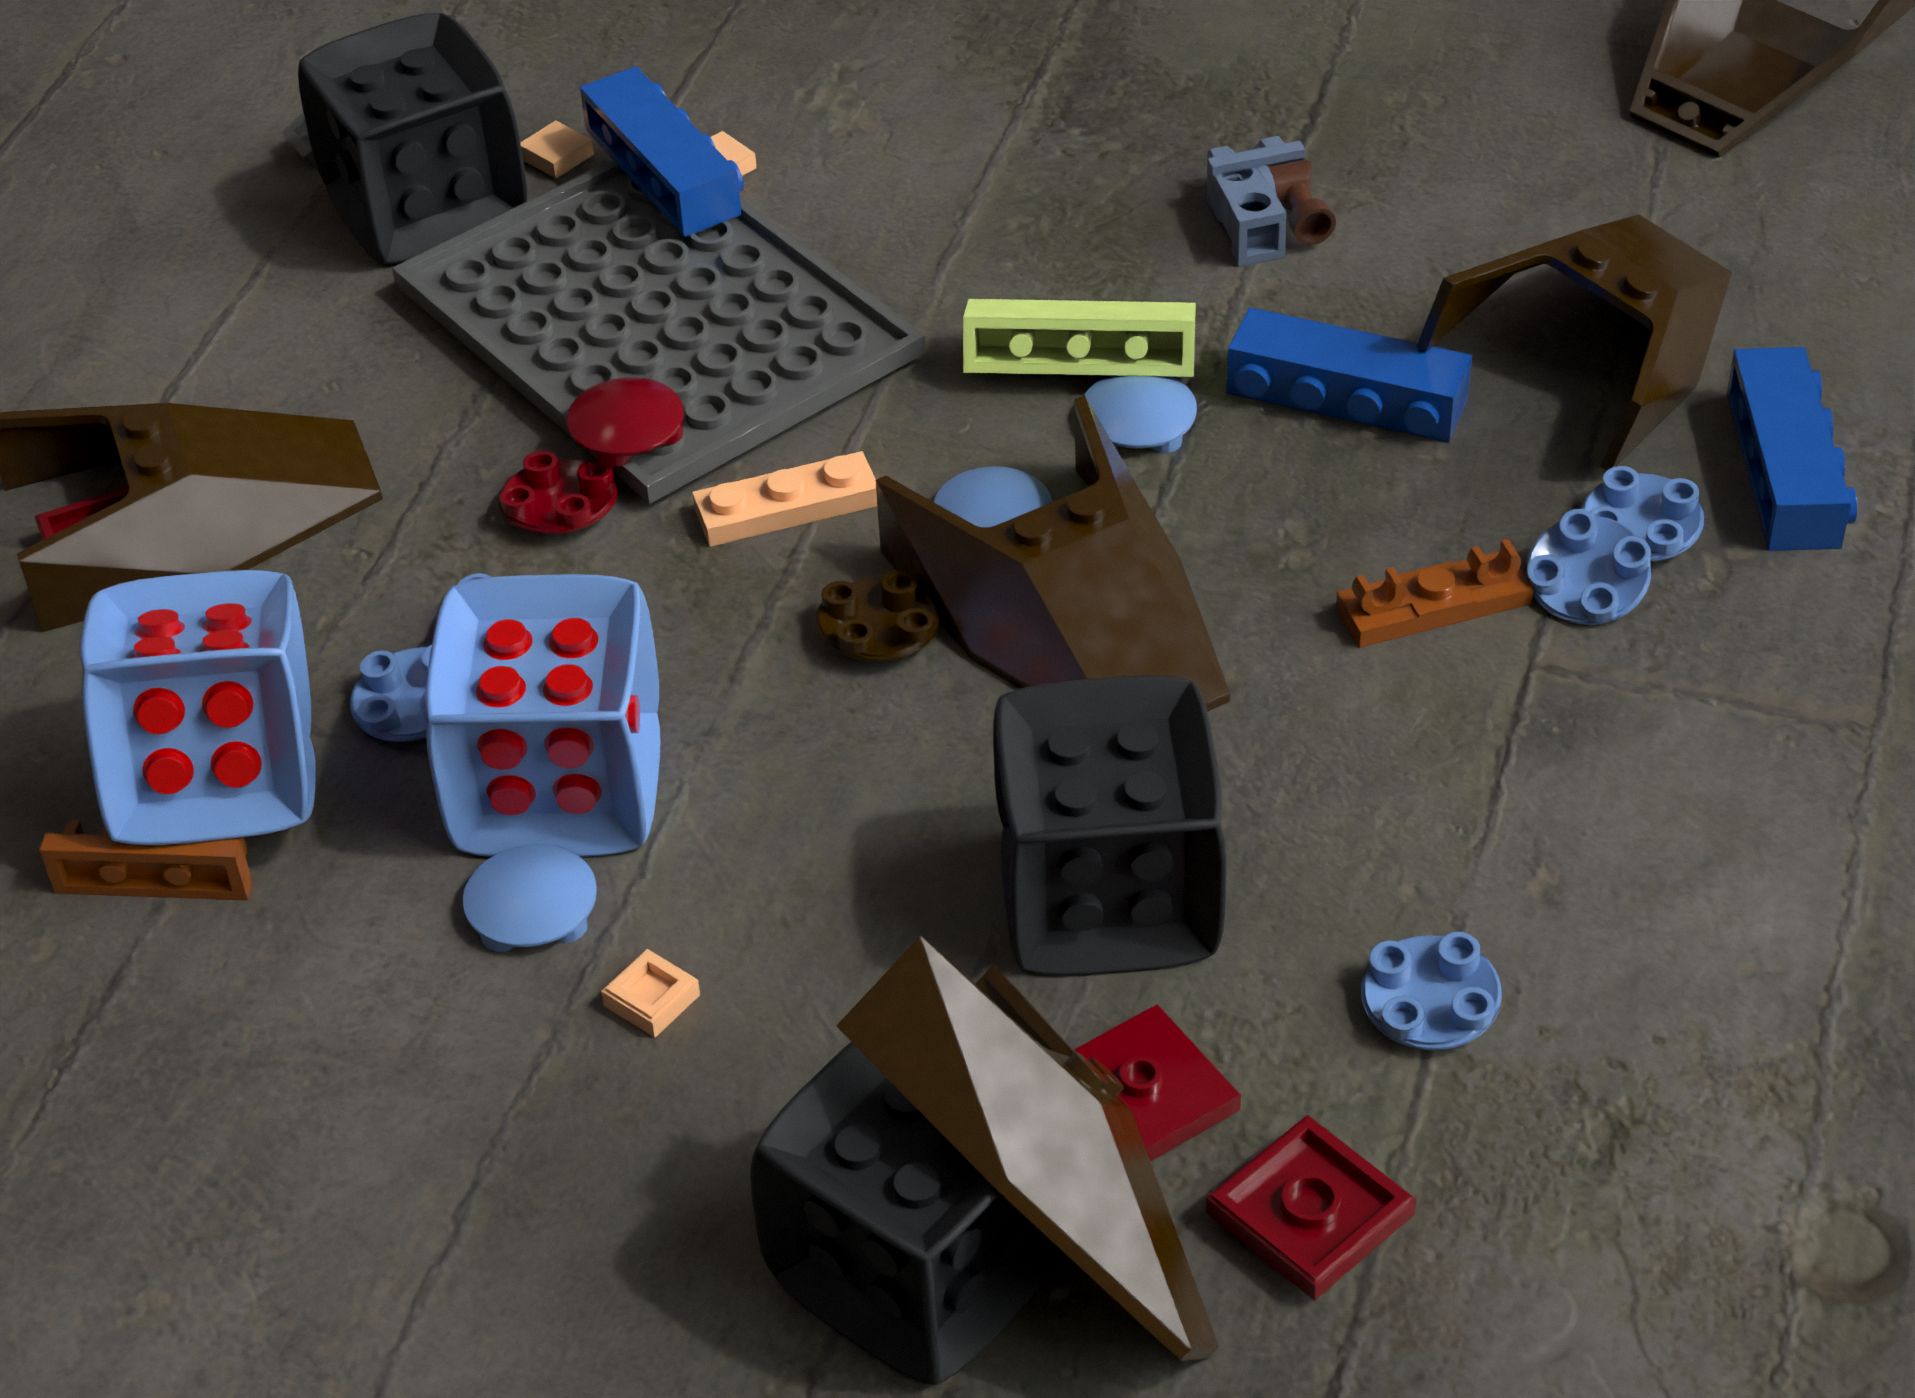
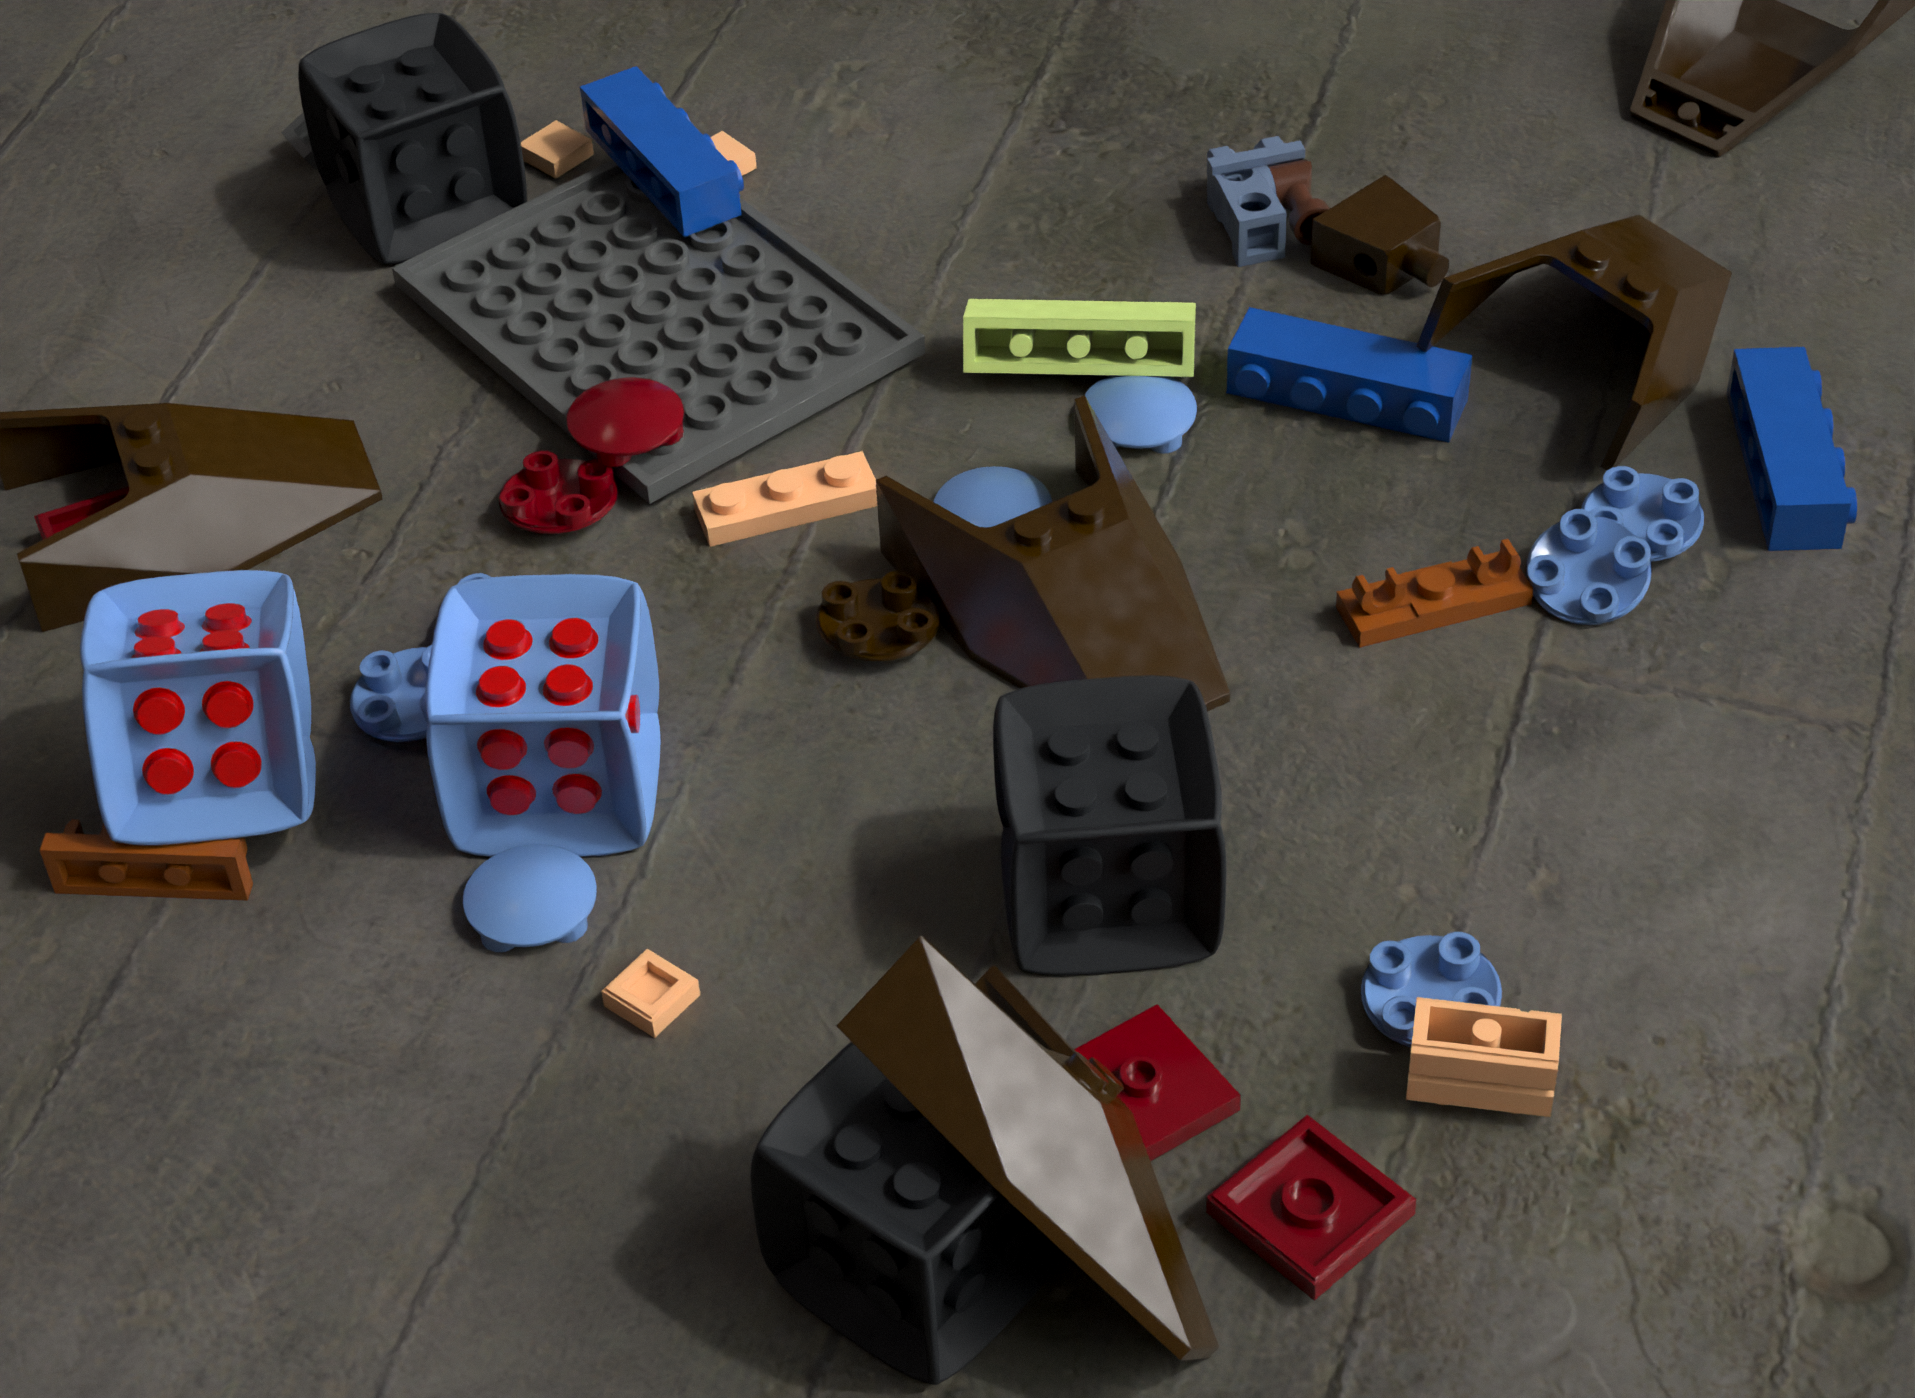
none -> dark brown torso [1310,175,1449,295]
none -> light nougat brick [1406,997,1562,1117]

